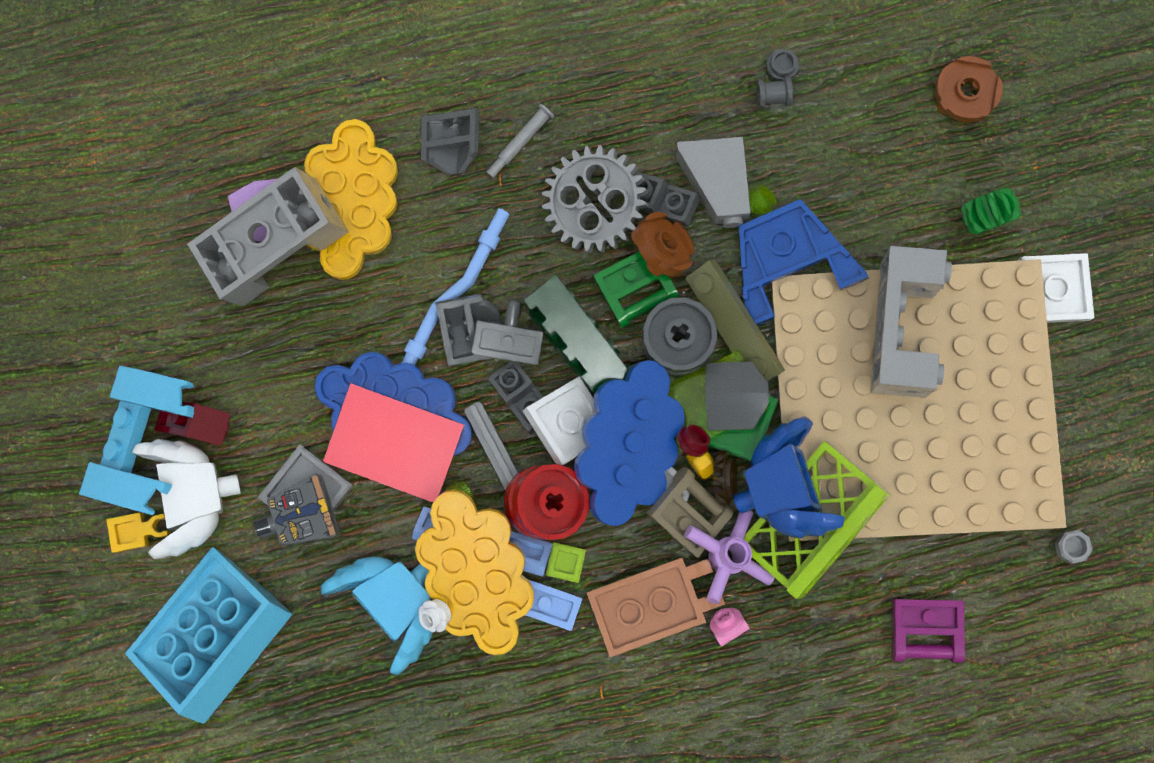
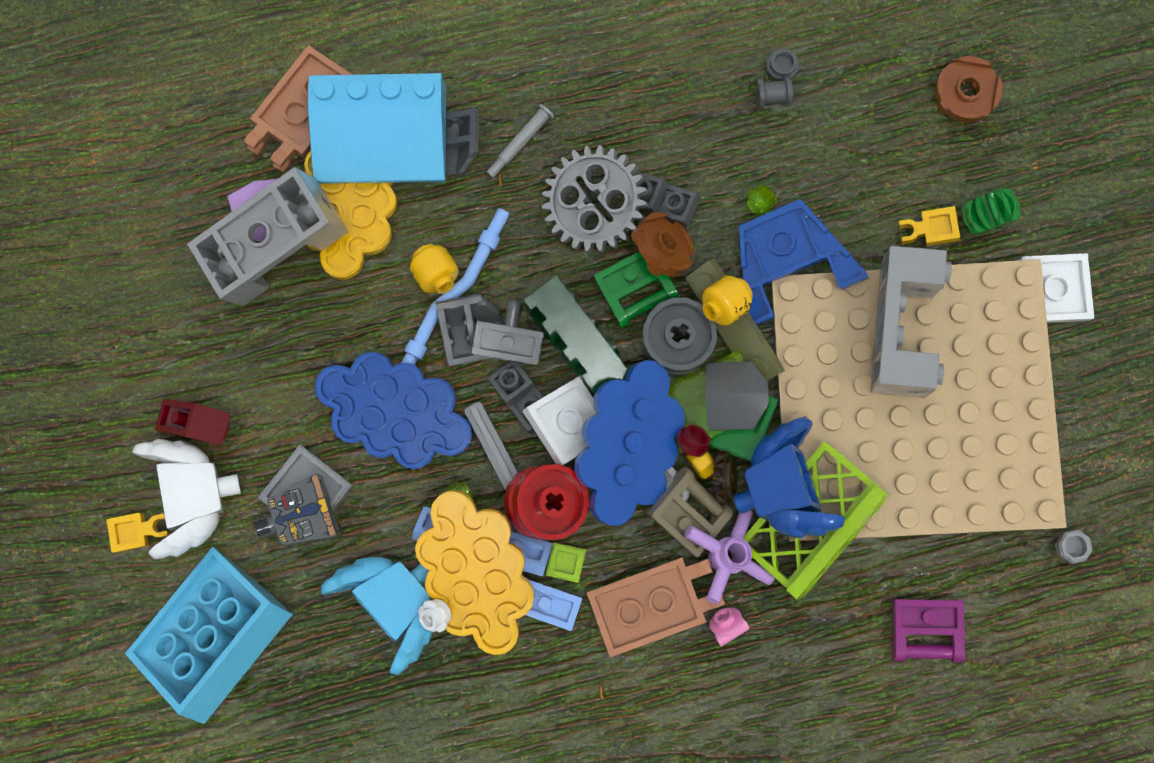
medium azure wedge [79,365,194,515] -> none
coral sticker [323,383,464,502] -> none
light grey slope [675,137,751,228] -> none
none -> nougat tile [243,45,353,173]
none -> medium azure slope [308,73,446,184]
none -> yellow head [410,244,459,294]
none -> yellow head [702,275,753,326]
none -> yellow plate [899,206,960,246]

